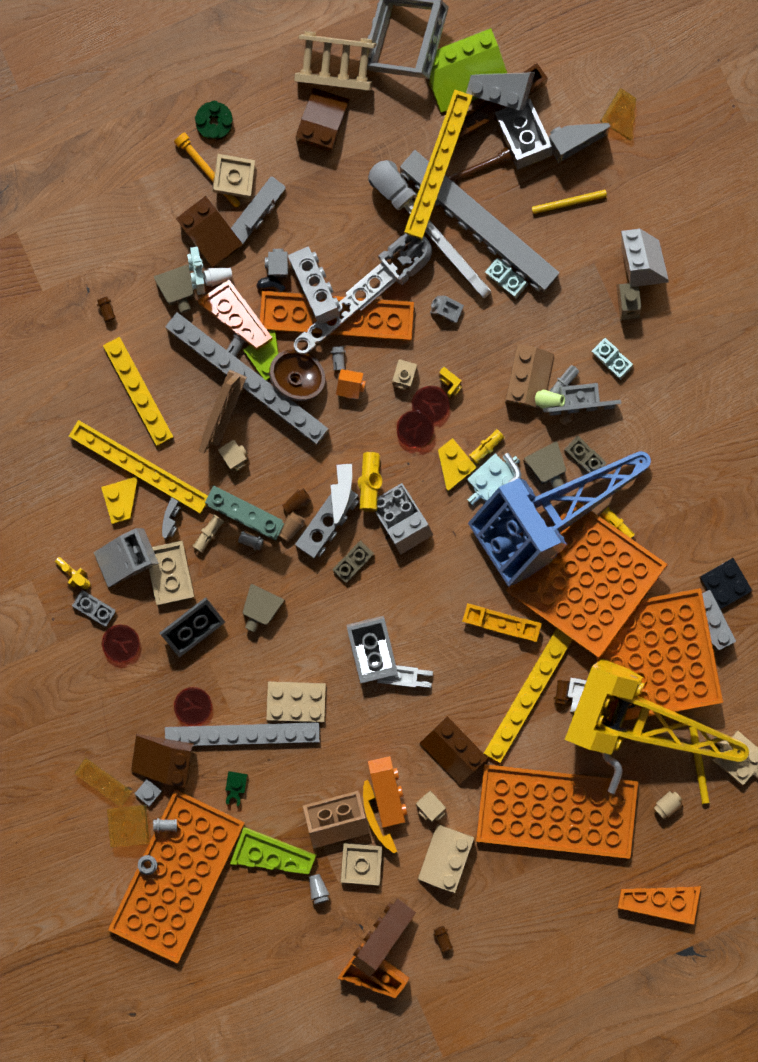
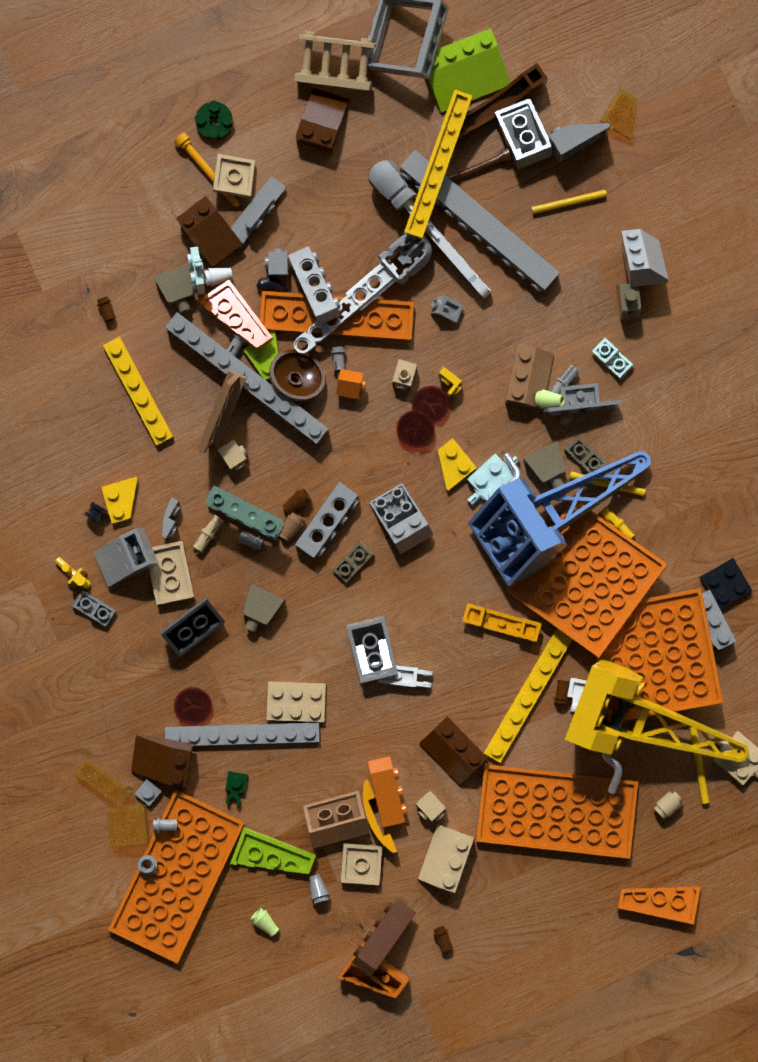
yellow plate [69,420,208,514] -> none
clear red tile [101,624,140,663] -> none
white slope [331,464,352,525] -> none
yellow piece [357,452,382,512] -> none
light grey wedge [466,72,535,110] -> none
yellow pin [469,429,505,464] -> none
light aqua slope [485,258,528,298] -> none
none -> black wheel [84,502,108,524]
none -> yellowish green cone [251,908,279,937]
none -> yellow bar [569,471,646,497]

